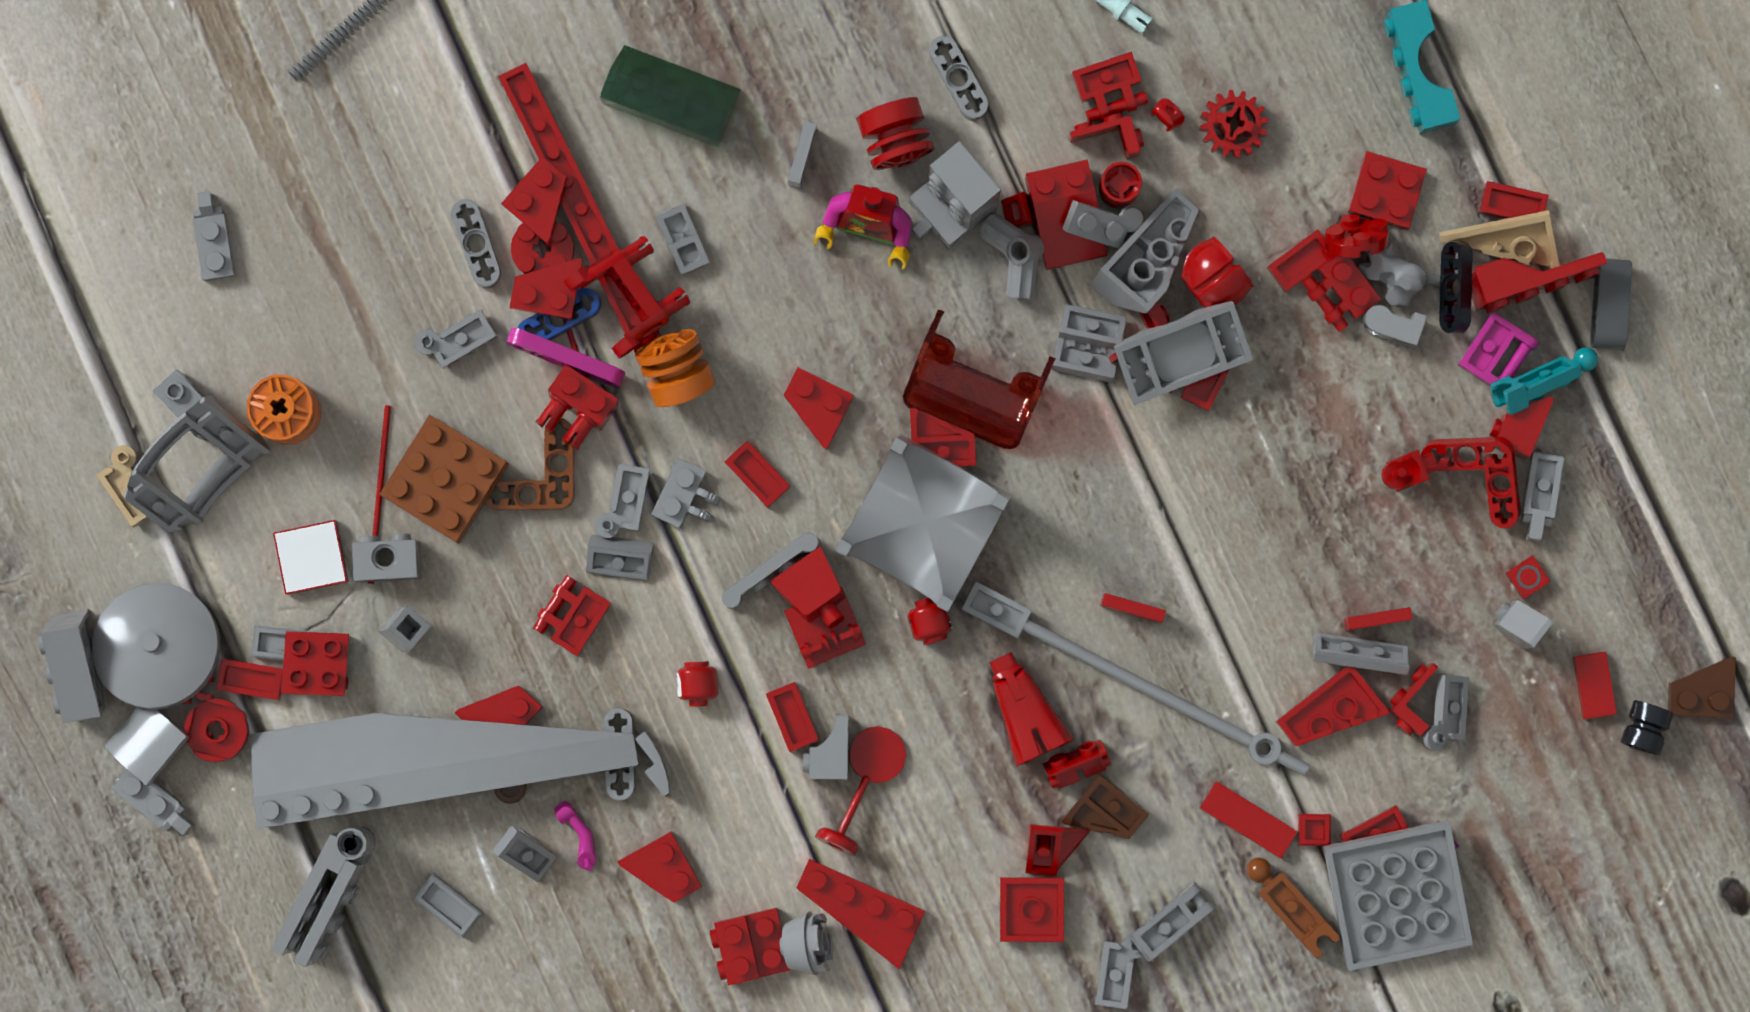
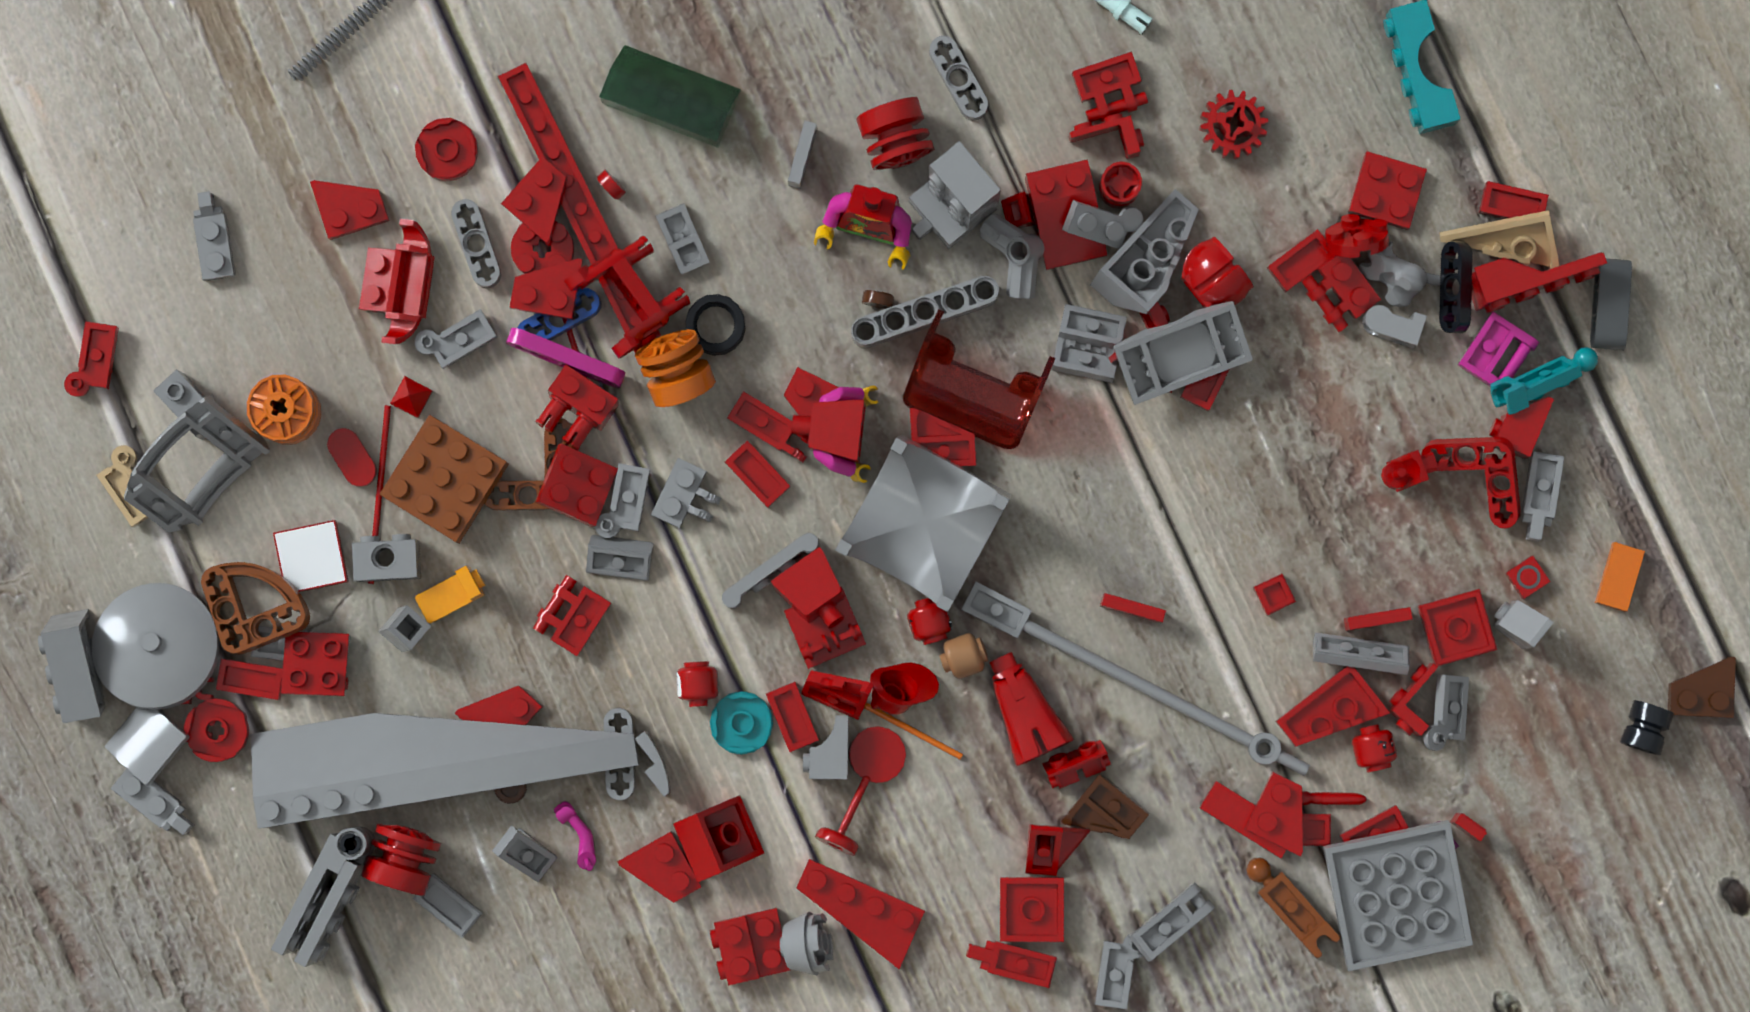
red piece [1151,98,1185,132] -> none
red tile [1573,651,1617,719] -> none
none -> red hinge [64,321,119,397]
none -> dark orange beam [201,562,310,655]
none -> red wing [310,180,390,240]
none -> red tile [327,428,377,487]
none -> red plate [359,219,435,344]
none -> red wheel [361,823,442,896]
none -> red slope [390,376,433,418]
none -> red tile [415,118,478,181]
none -> light orange bracket [415,566,486,624]
none -> red plate [535,443,618,527]
none -> red tile [597,169,626,200]
none -> red slope [673,795,765,882]
none -> black tyre [685,294,746,356]
none -> teal tile [710,691,773,755]
none -> red hinge [727,391,809,463]
none -> red torso [791,385,879,483]
none -> red wing [801,670,874,720]
none -> light grey beam [851,276,999,348]
none -> reddish brown tile [862,290,894,309]
none -> orange piece [864,702,963,759]
none -> red piece [870,662,939,715]
none -> medium nougat head [939,633,989,679]
none -> red hinge [966,940,1057,988]
none -> red wing [1244,772,1303,857]
none -> red tile [1253,574,1296,616]
none -> red piece [1302,791,1367,806]
none -> red head [1352,724,1397,773]
none -> red plate [1417,589,1497,666]
none -> red tile [1450,813,1487,841]
none -> orange tile [1595,542,1645,612]

